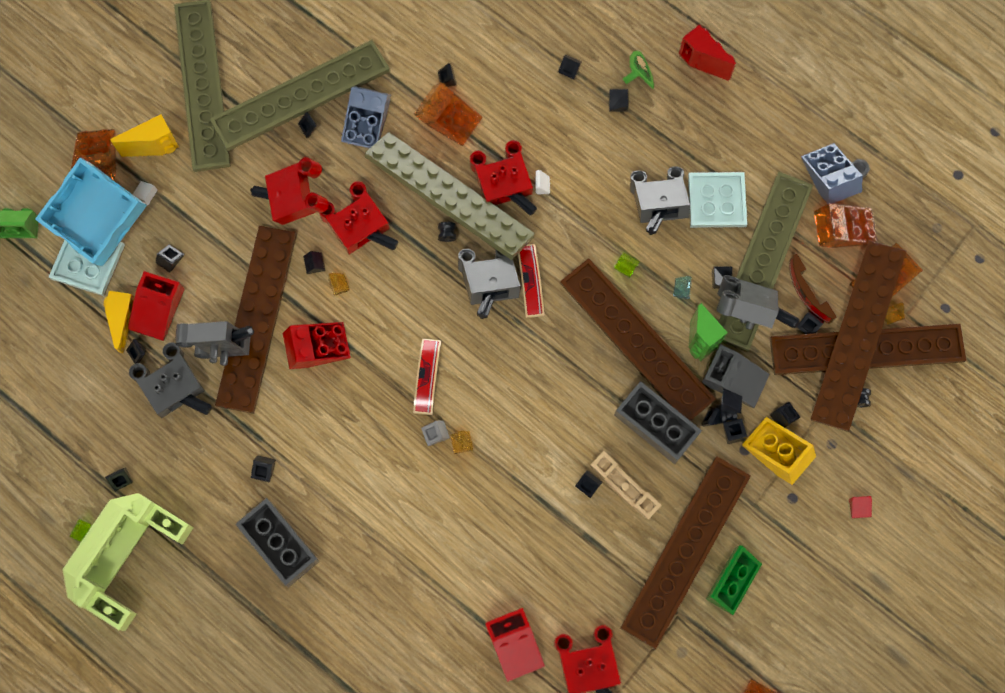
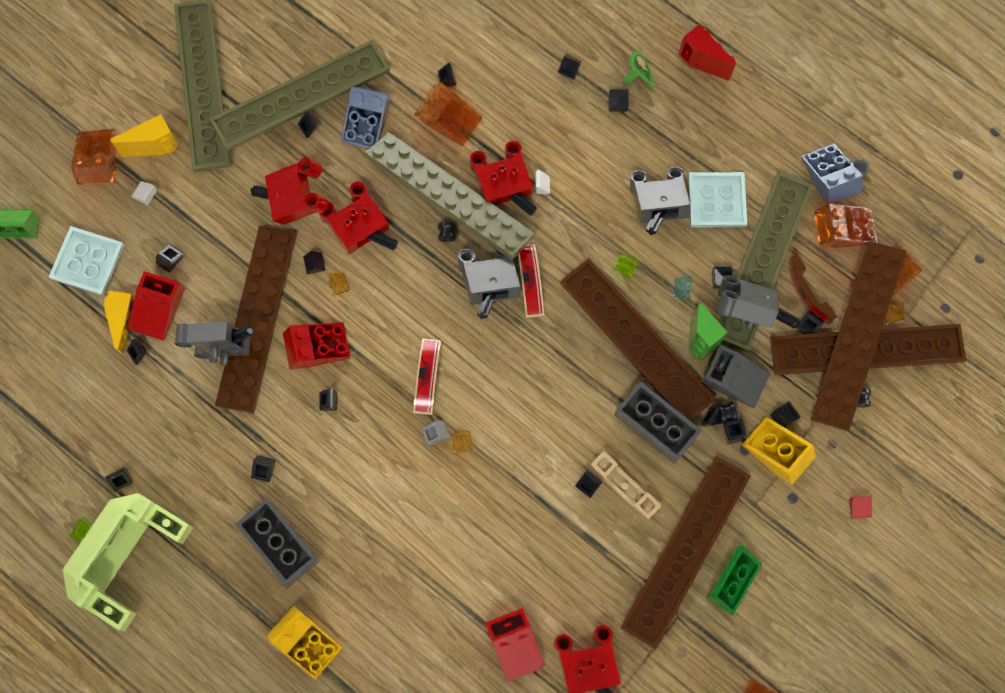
medium azure tile [35,158,147,266] -> none
dark grey piece [129,342,212,418] -> none
black slope [721,389,742,413] -> none
none -> yellow slope [266,605,342,680]
none -> black slope [319,388,337,411]

